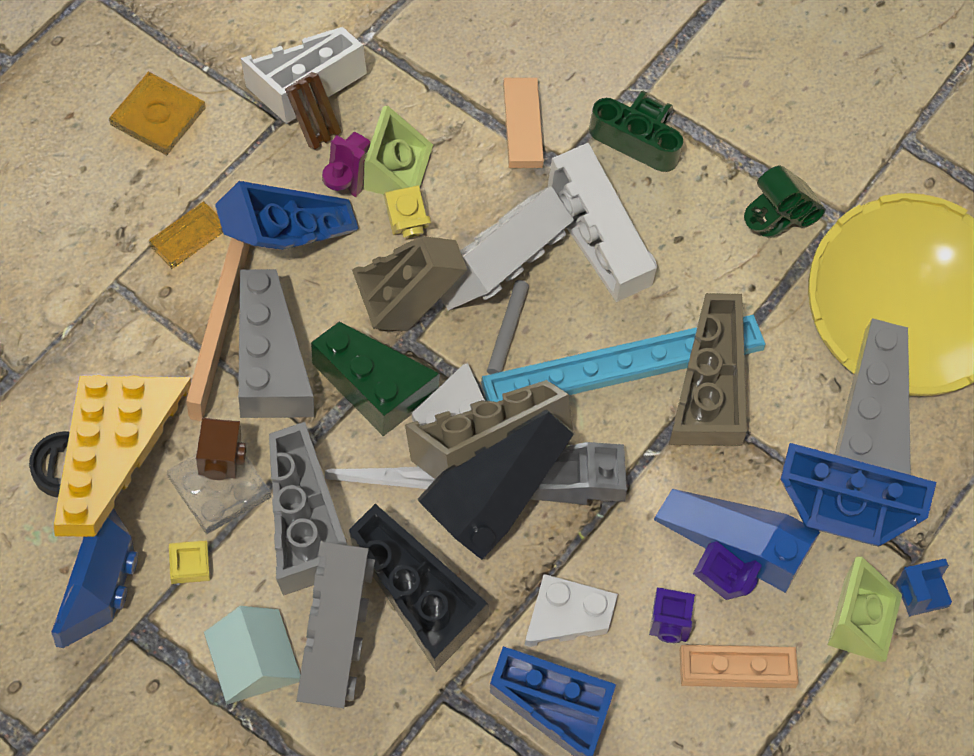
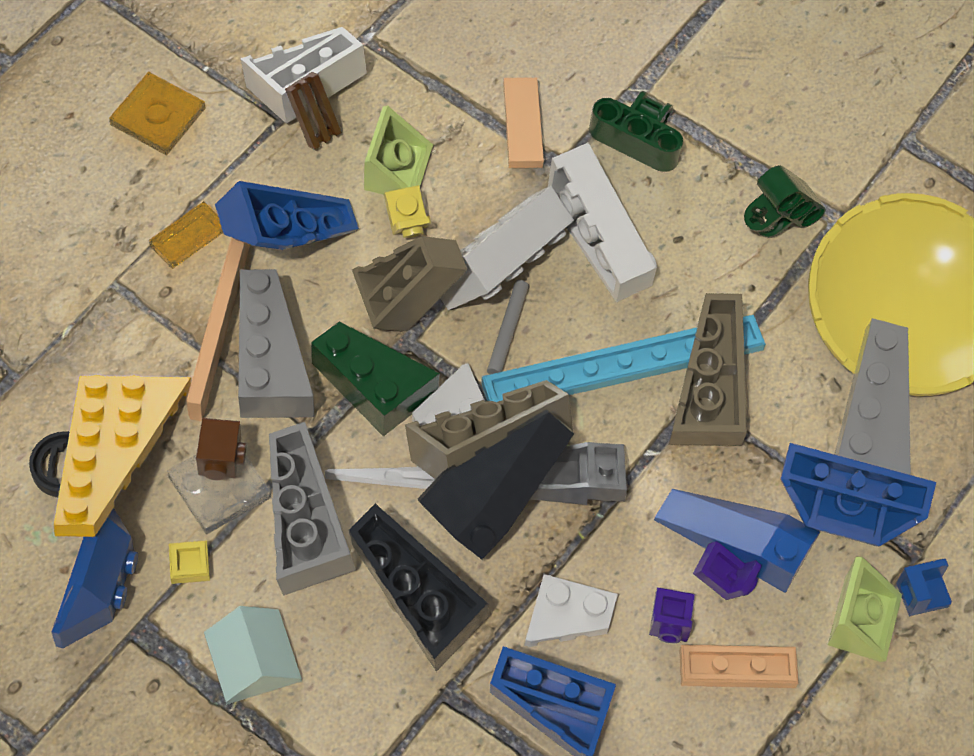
light grey wedge [296,541,375,708] -> none
magenta hips [322,132,371,197] -> none

